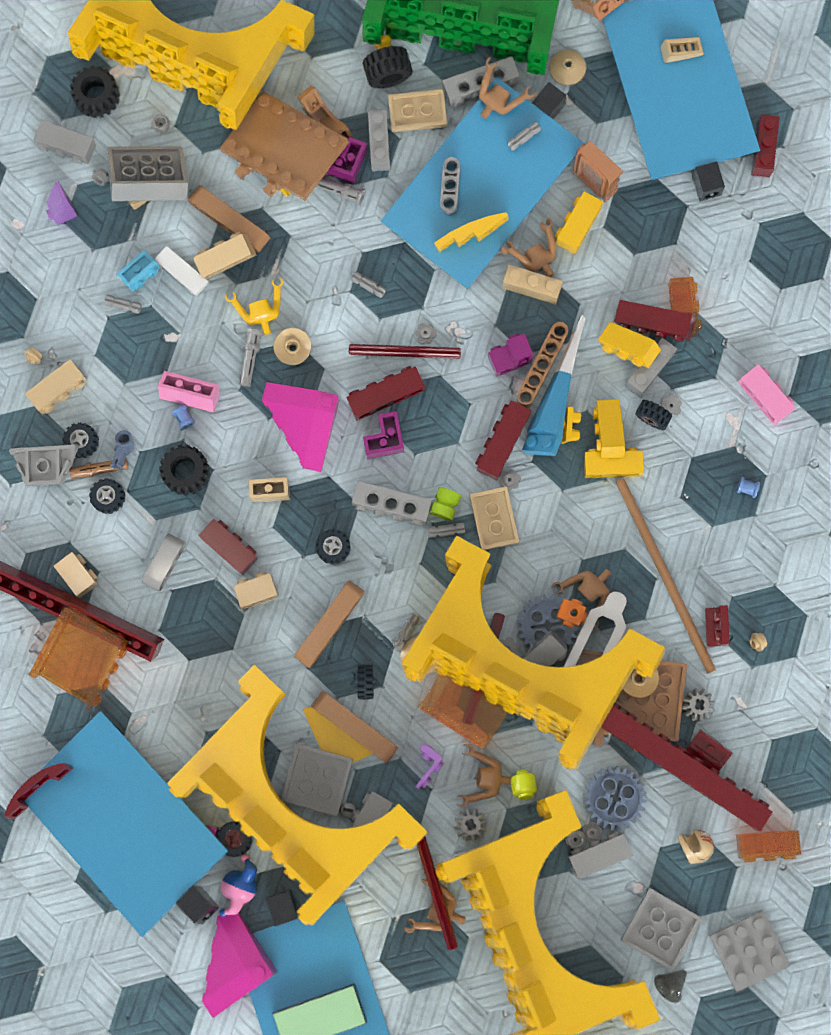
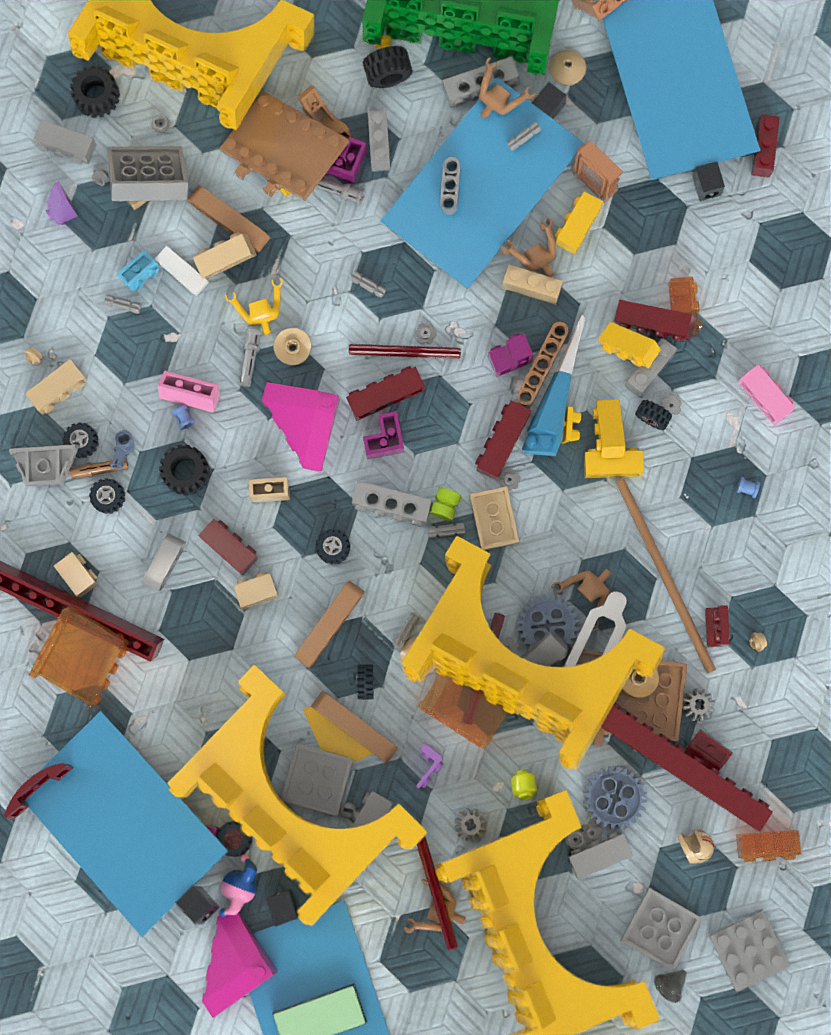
tan plate [388,89,447,133] -> none
yellow slope [434,212,509,253] -> none
medium nougat piece [456,744,512,807] -> none
orange brick [556,598,588,628] -> none
tan slope [661,37,704,63] -> none

